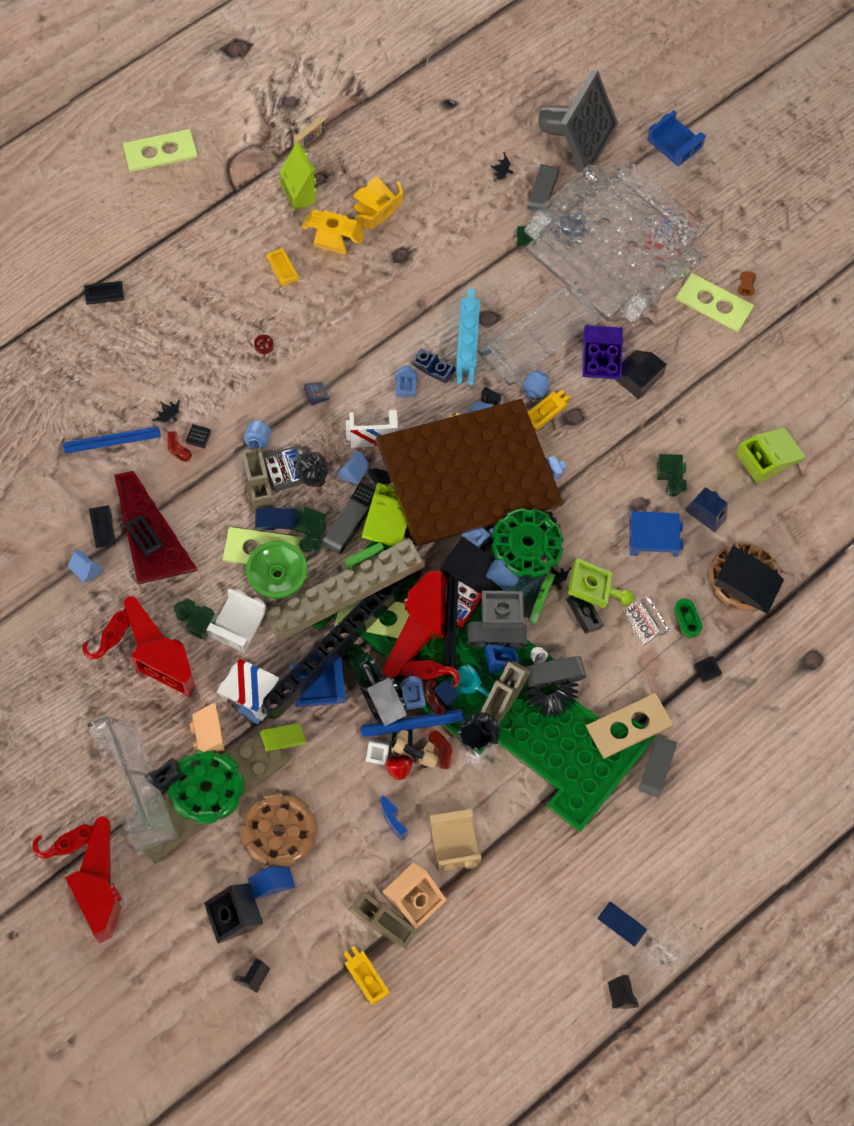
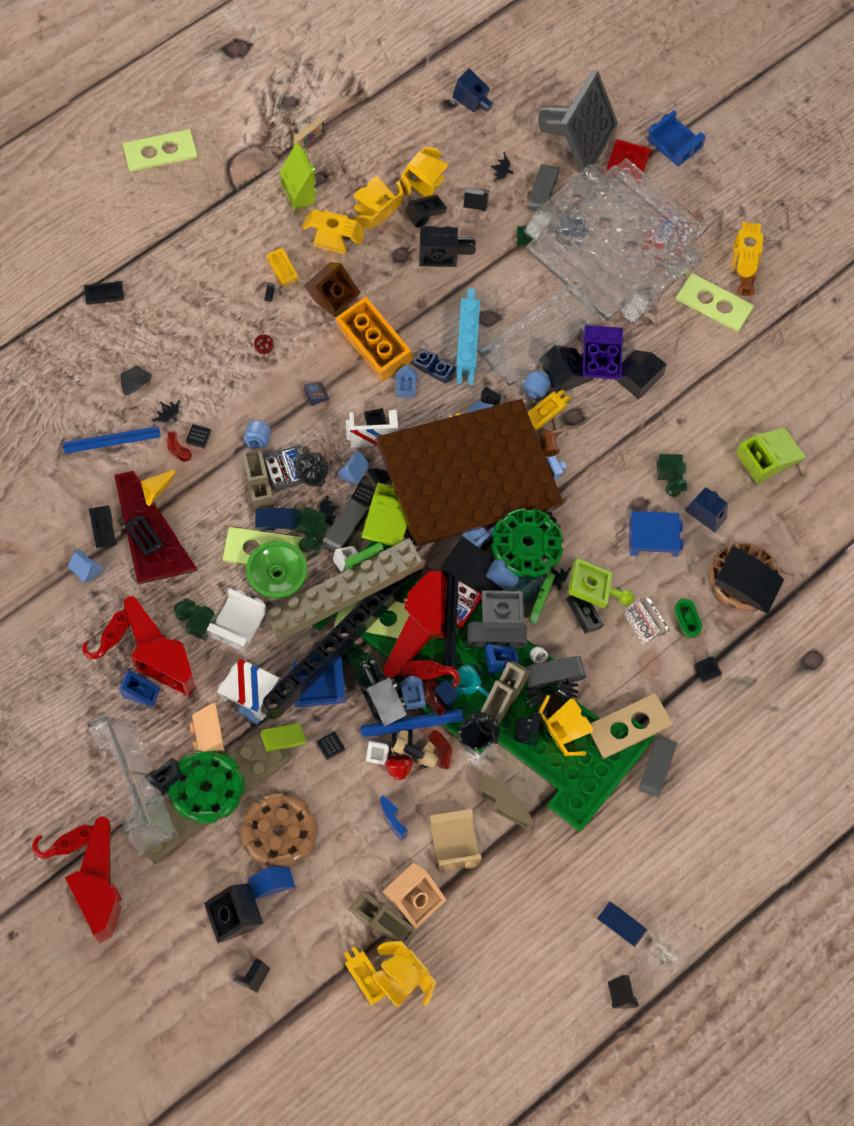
none -> blue slope [120,670,160,707]
none -> black tile [121,365,152,396]
none -> yellow slope [141,470,176,506]
none -> black tile [264,282,275,302]
none -> reddish brown slope [304,262,361,317]
none -> black piece [315,496,339,525]
none -> black tile [317,731,345,760]
none -> white slope [333,546,358,572]
none -> light orange brick [335,297,413,382]
none -> black tile [364,408,387,426]
none -> yellow piece [372,941,436,1007]
none -> yellow piece [400,147,448,197]
none -> black plate [405,195,447,228]
none -> black brick [419,226,476,267]
none -> dark blue torso [452,68,494,112]
none -> black tile [463,188,490,211]
none -> dark tan slope [478,774,534,830]
none -> black plate [513,712,542,746]
none -> yellow piece [538,695,593,756]
none -> black slope [539,345,594,391]
none -> dark orange bush [540,431,560,457]
none -> red tile [606,139,651,181]
none -> yellow piece [732,222,763,277]

